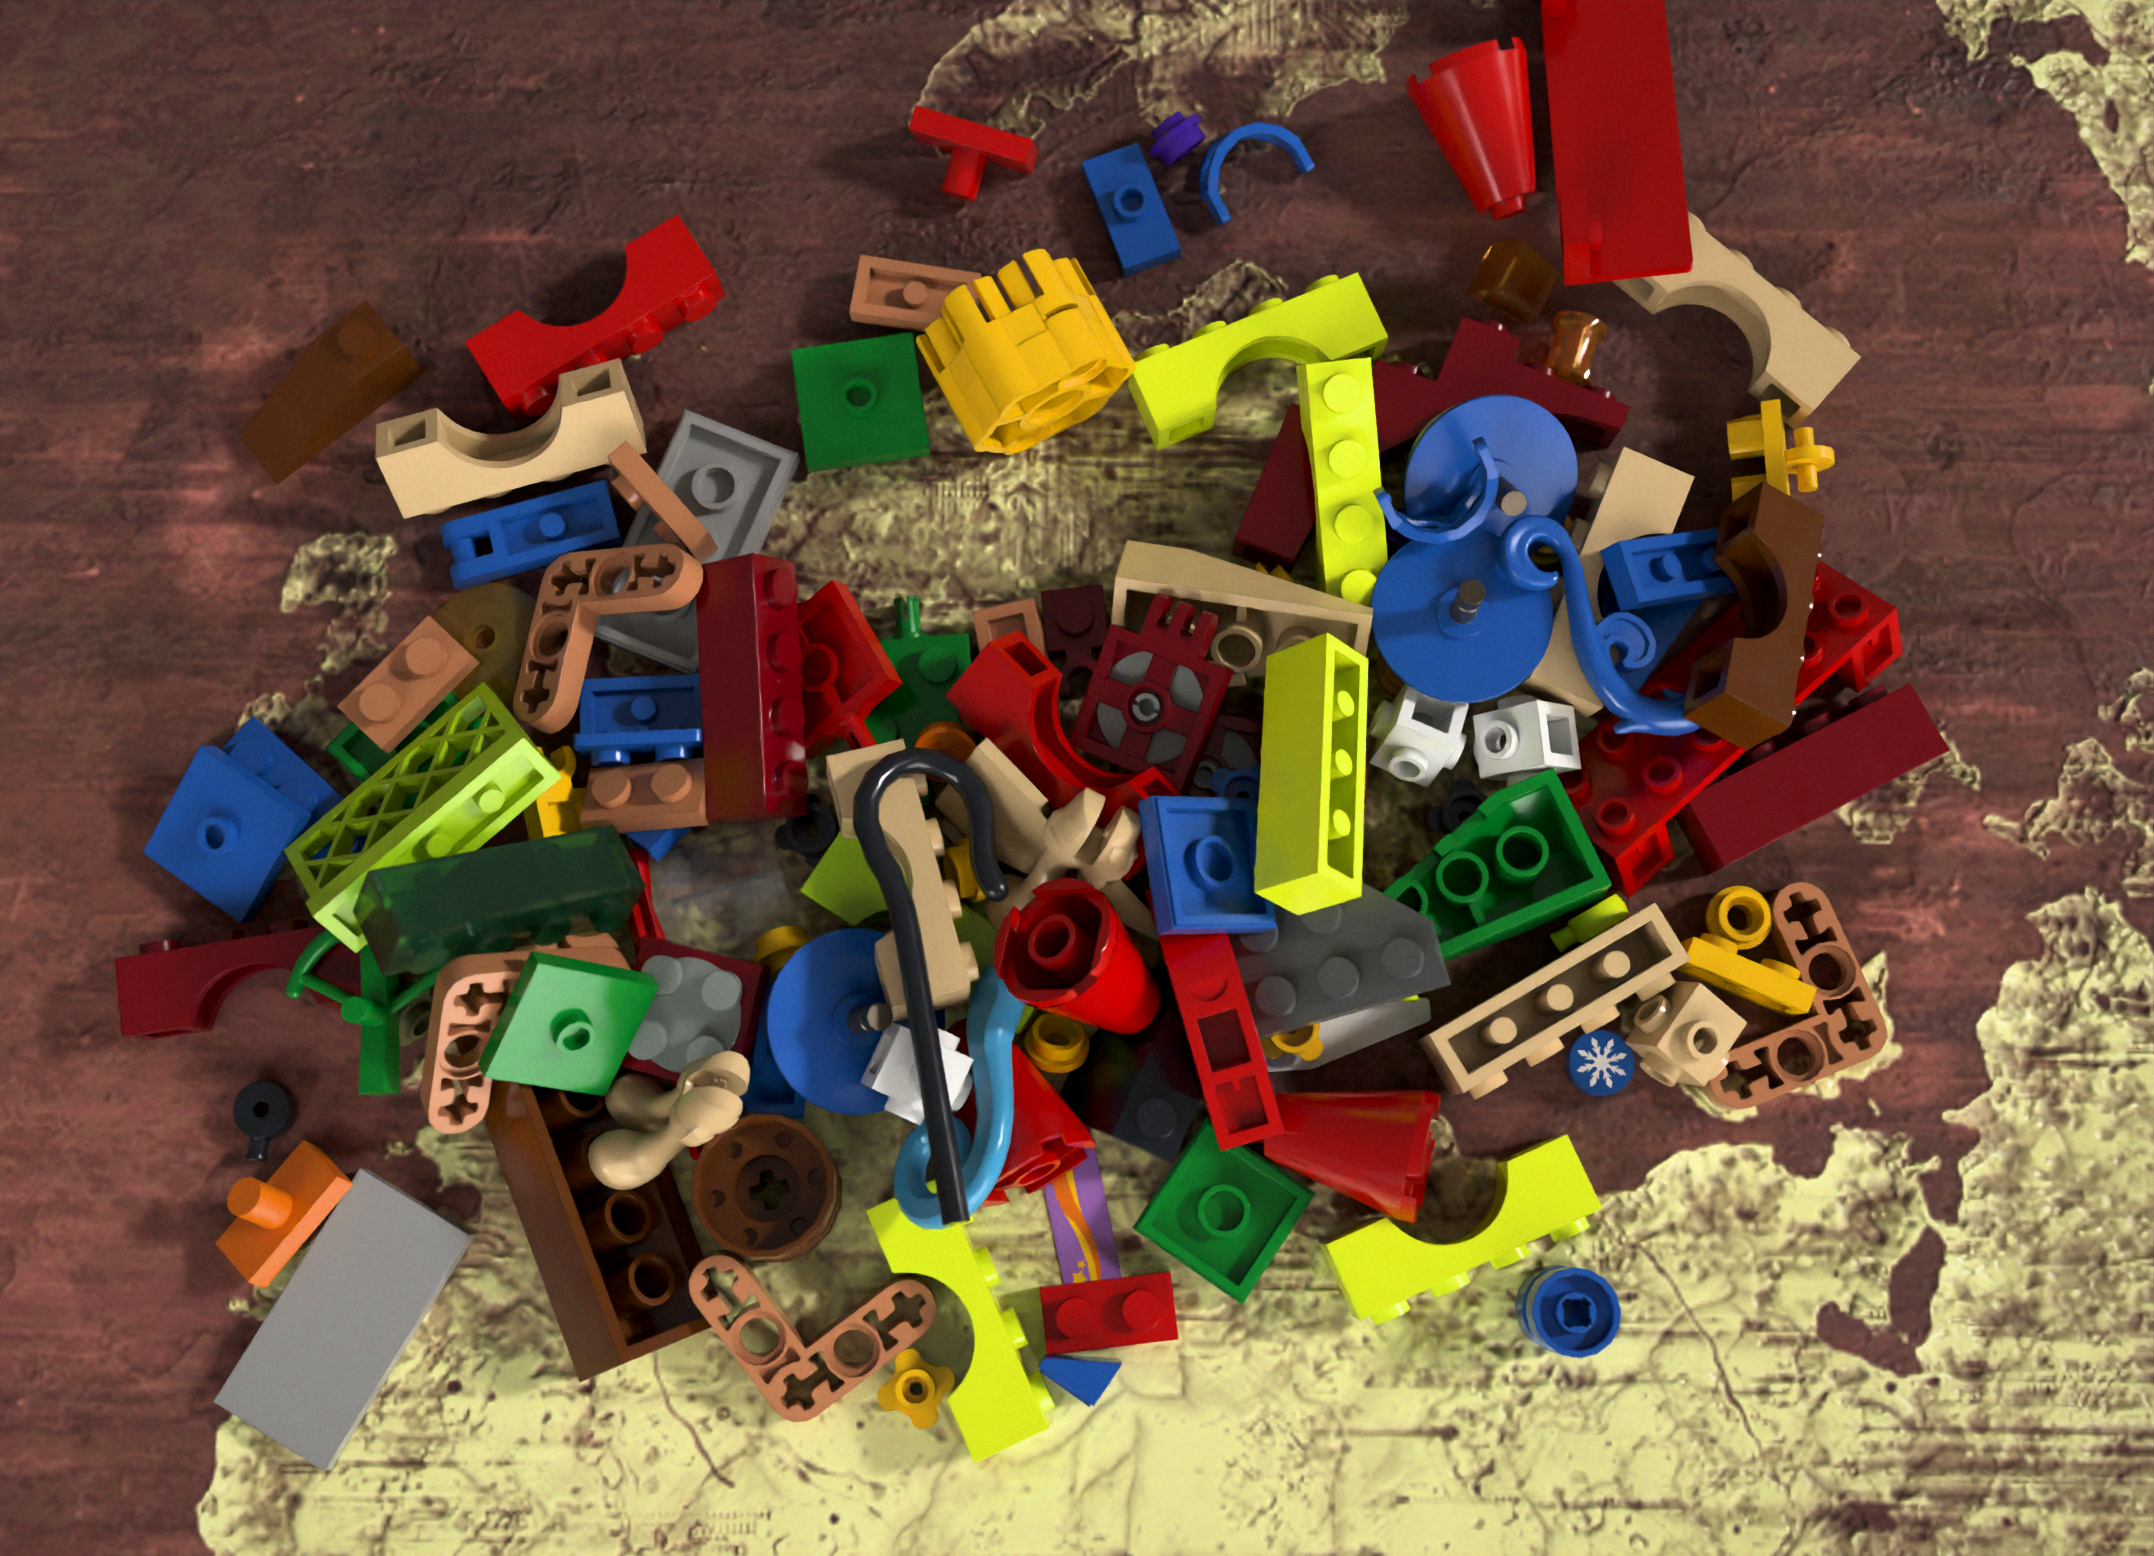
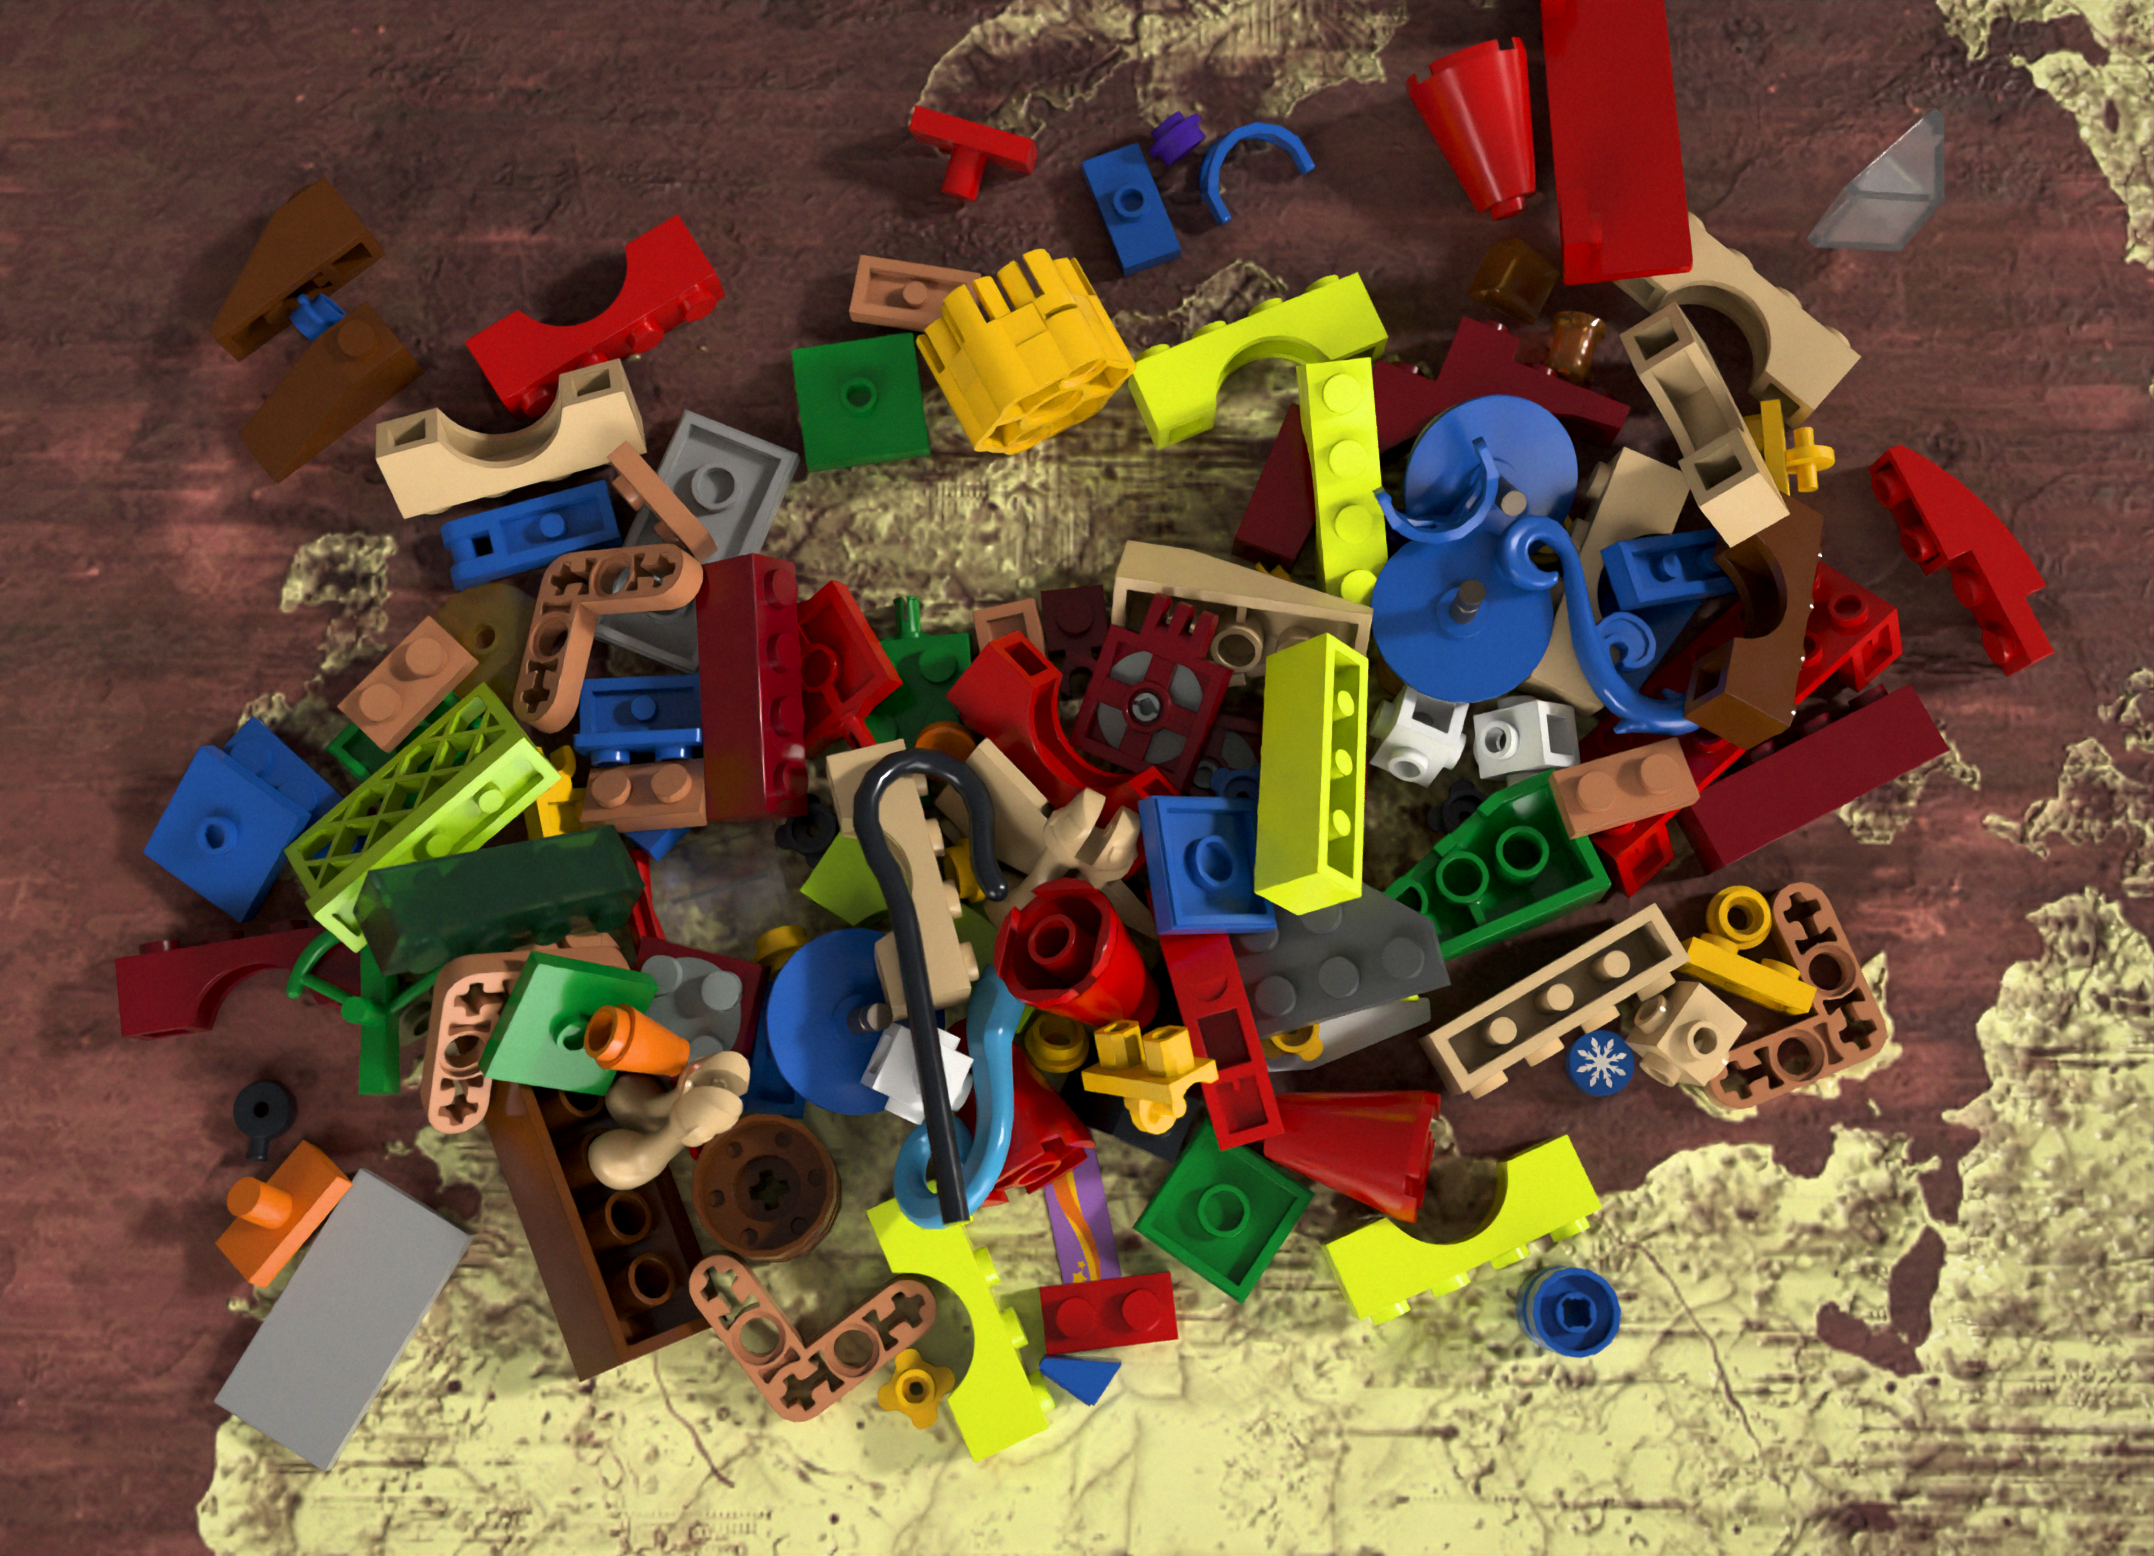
neon yellow piece [1550,894,1629,952] -> none
none -> reddish brown slope [209,176,386,362]
none -> blue plate [289,293,347,342]
none -> orange cone [584,1003,690,1077]
none -> yellow hips [1081,1019,1219,1134]
none -> nougat plate [1548,737,1700,840]
none -> tan arch [1619,301,1790,548]
none -> clear slope [1806,108,1945,252]
none -> red slope [1868,444,2055,677]

